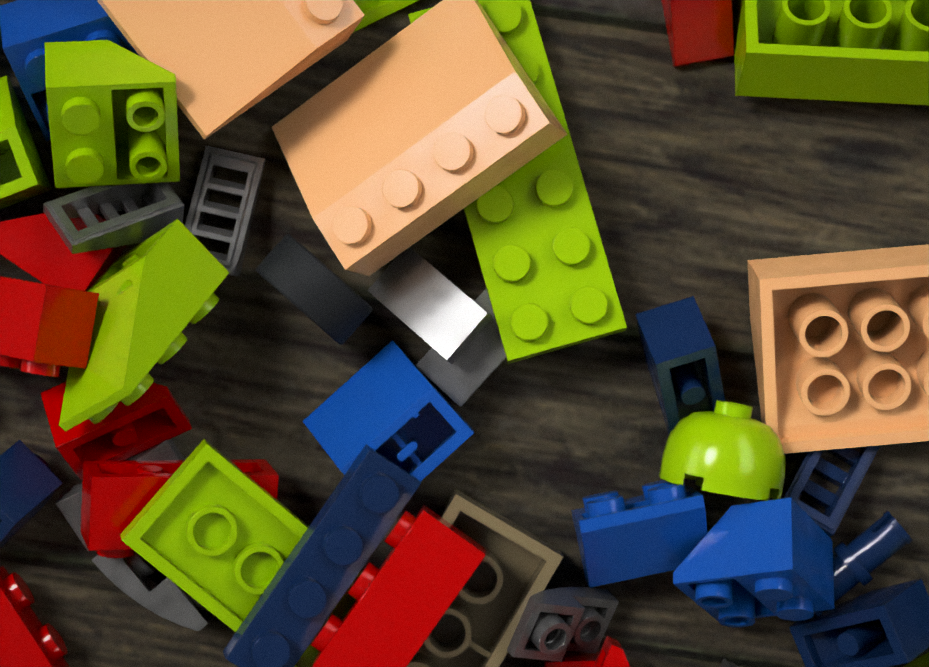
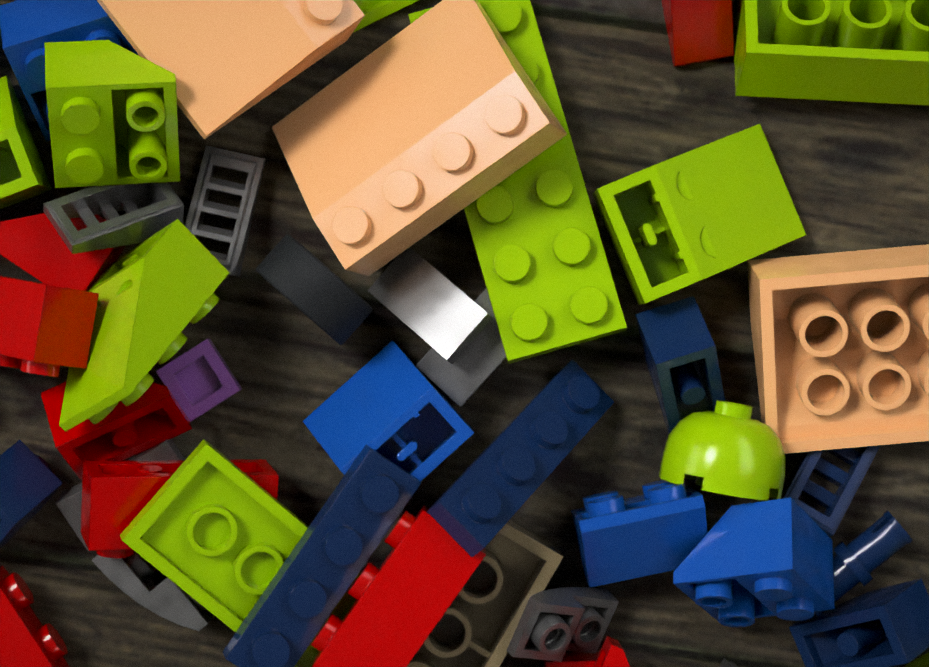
none -> medium lavender plate [156,339,242,422]
none -> dark blue plate [427,359,614,557]
none -> lime slope [592,124,806,305]

